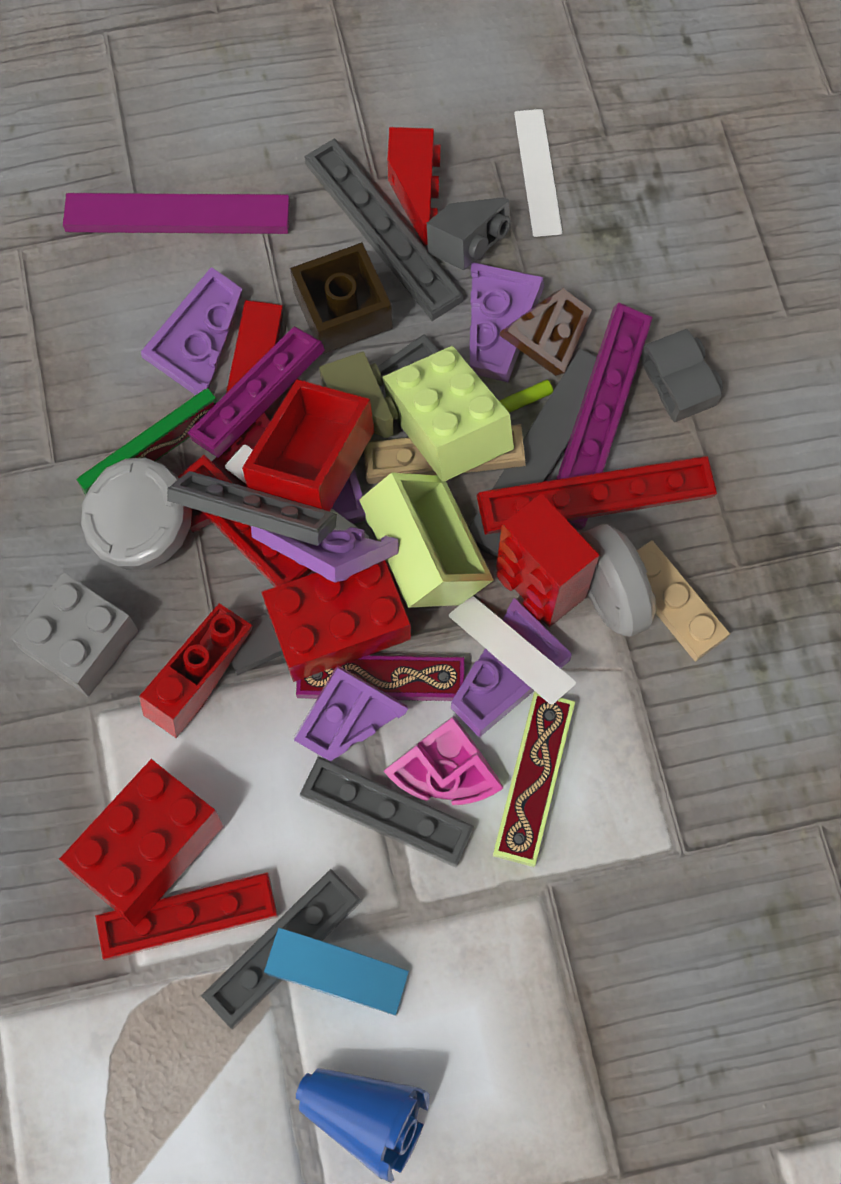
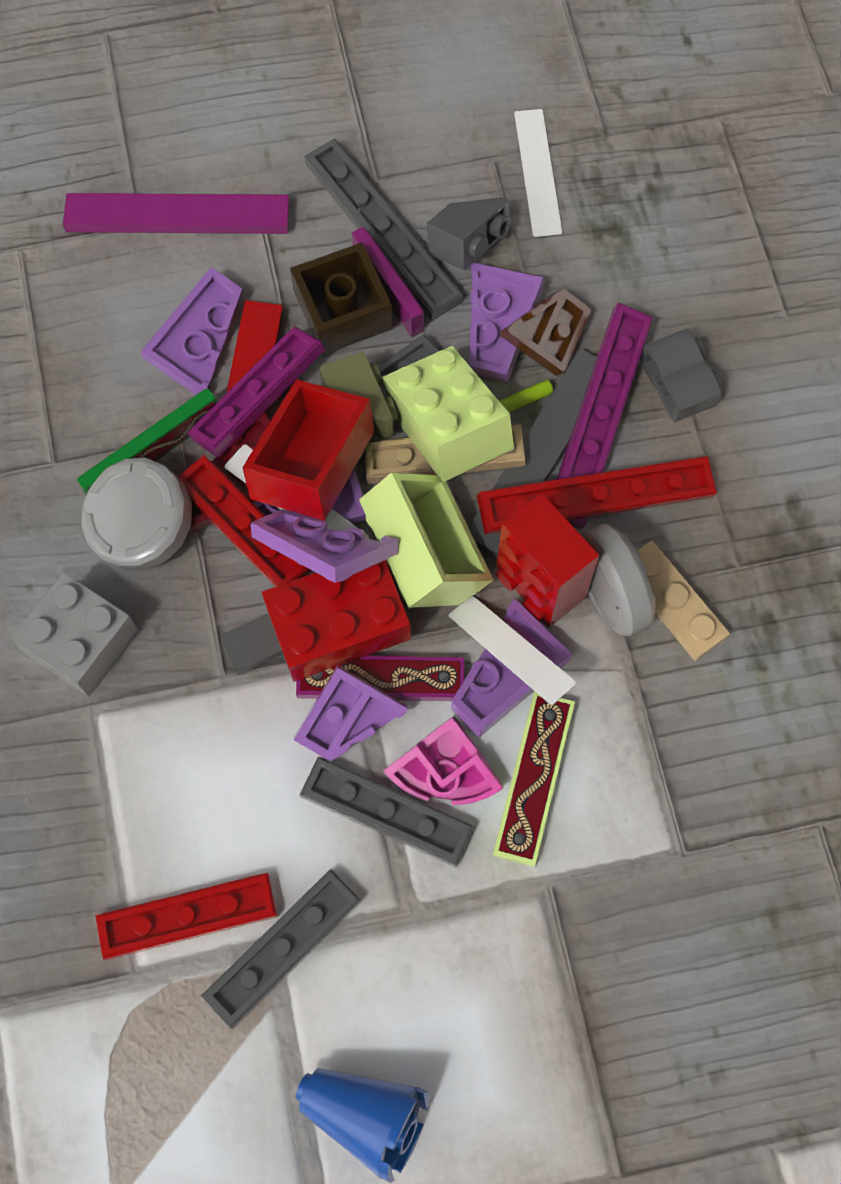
red piece [59,759,224,927] -> none
red slope [139,603,253,738] -> none
dark grey tile [167,471,337,546] -> none
dark azure slope [264,927,409,1016] -> none
red slope [387,127,441,246] -> none
none -> magenta tile [351,227,424,338]

